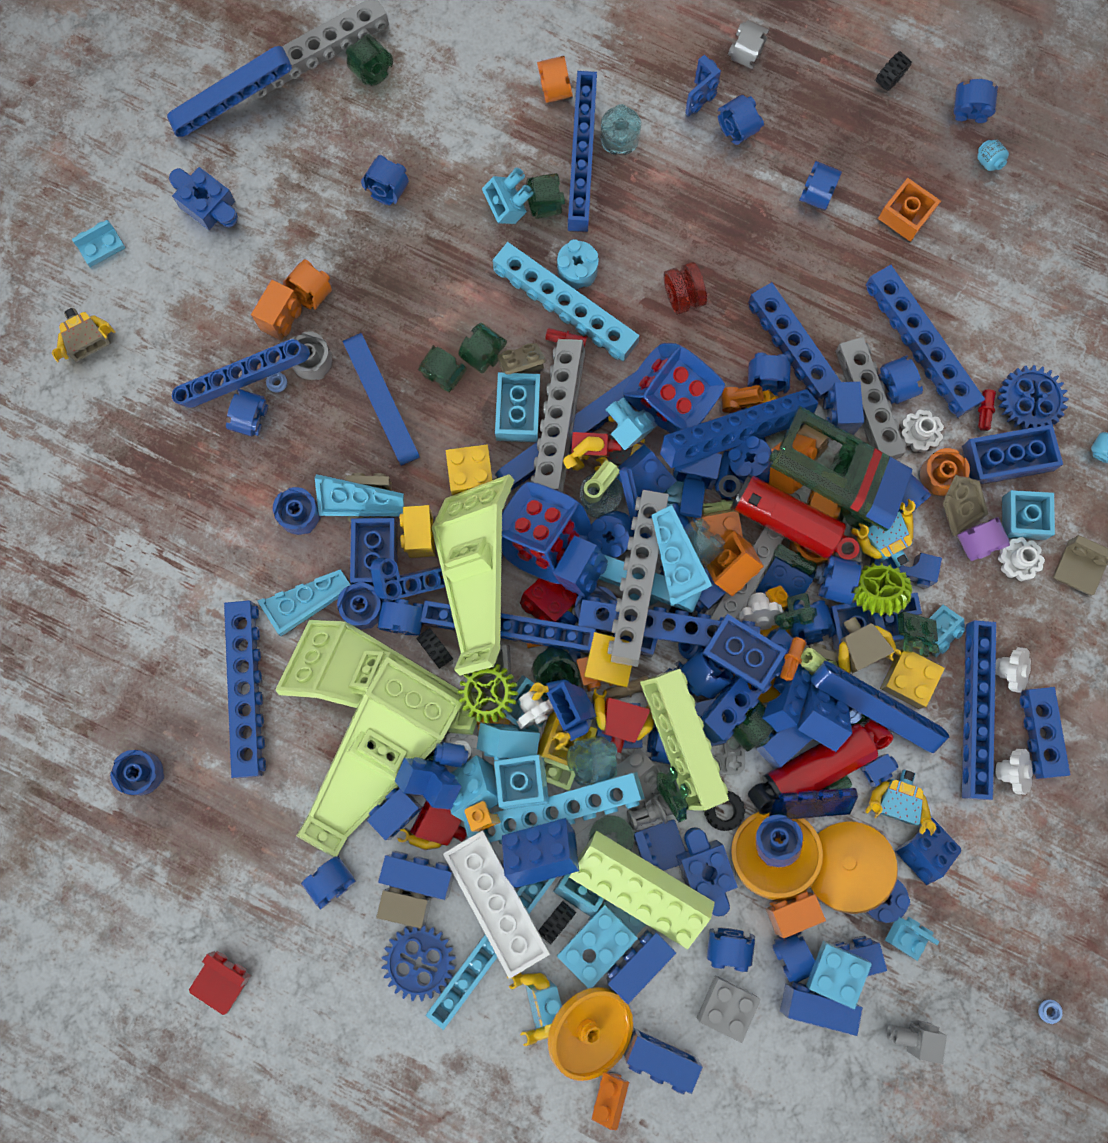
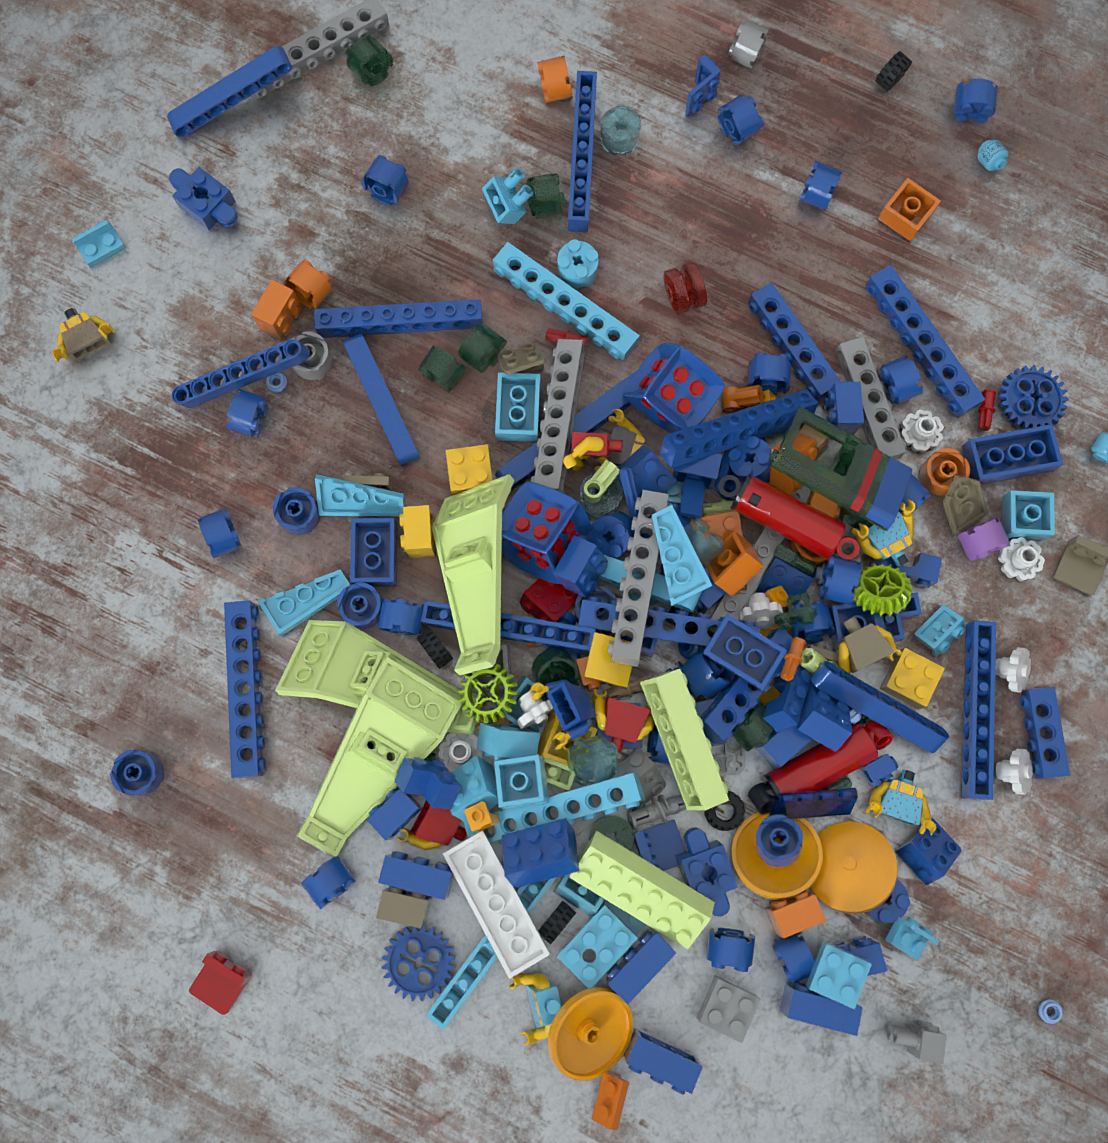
blue beam [371,558,445,600] -> none
blue brick [434,742,468,768] -> none
medium azure brick [606,398,658,450] -> none
clear green plate [656,766,689,823] -> none
clear green plate [897,611,939,657] -> none
none -> blue brick [197,509,242,559]
none -> blue brick [314,299,483,338]

